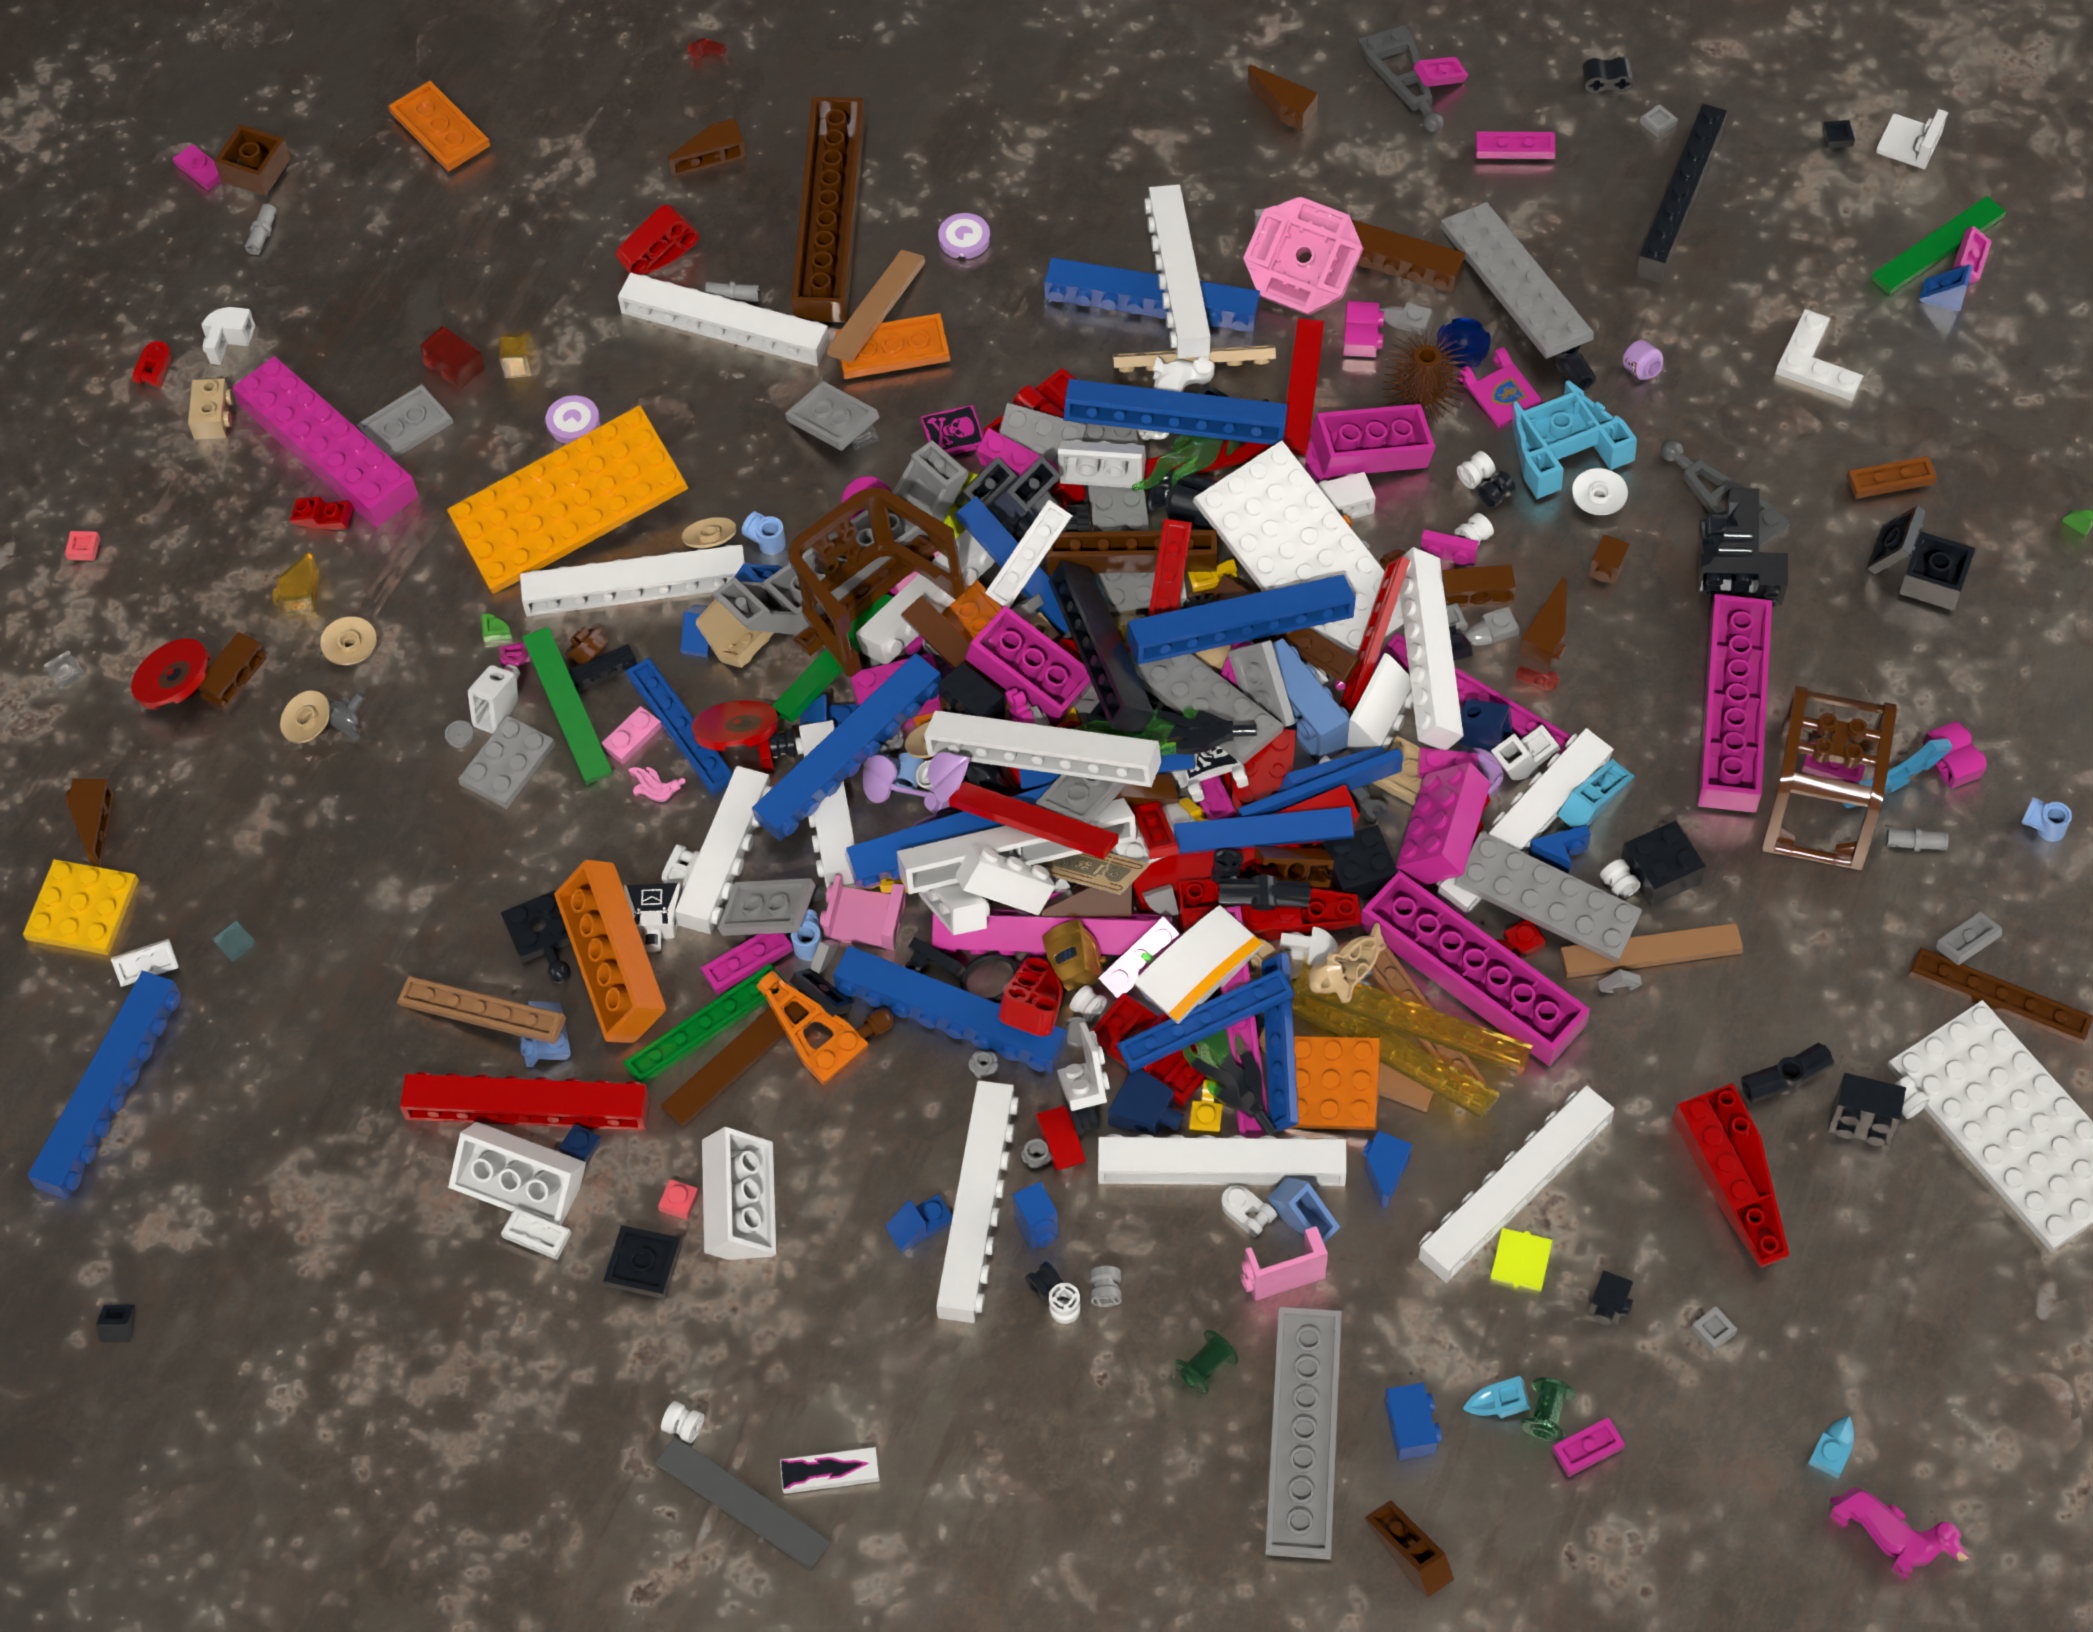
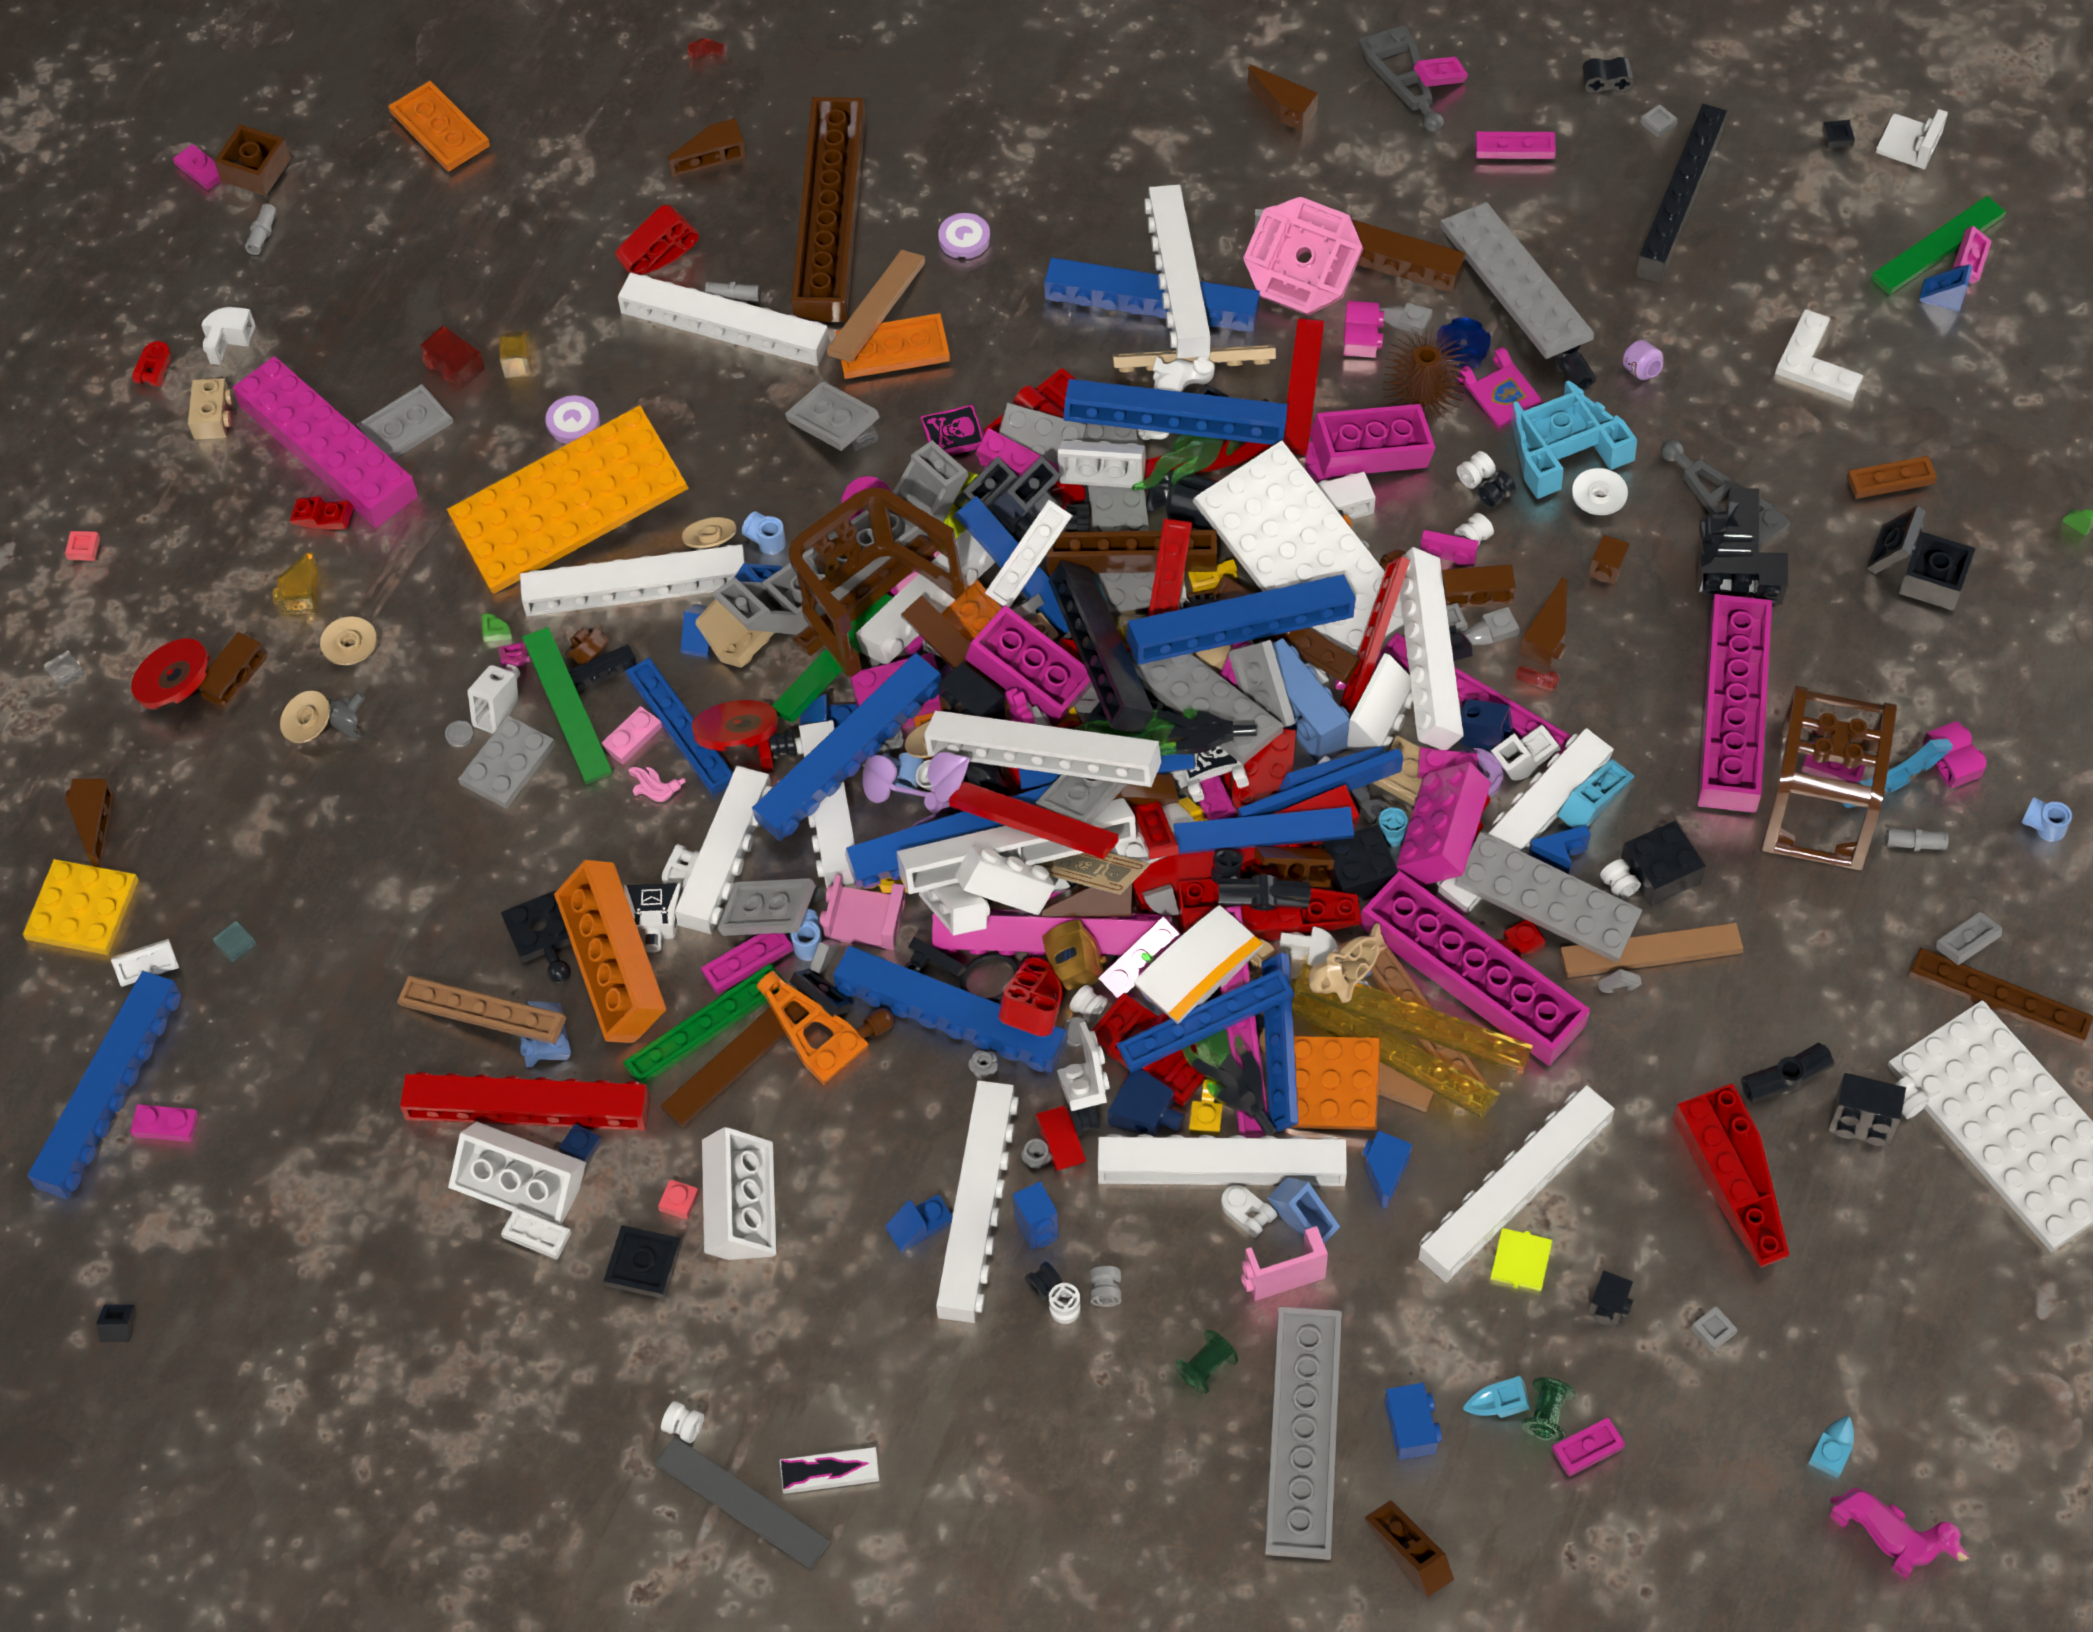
none -> dark pink plate [130,1104,199,1142]
none -> medium azure wheel [1378,807,1408,847]

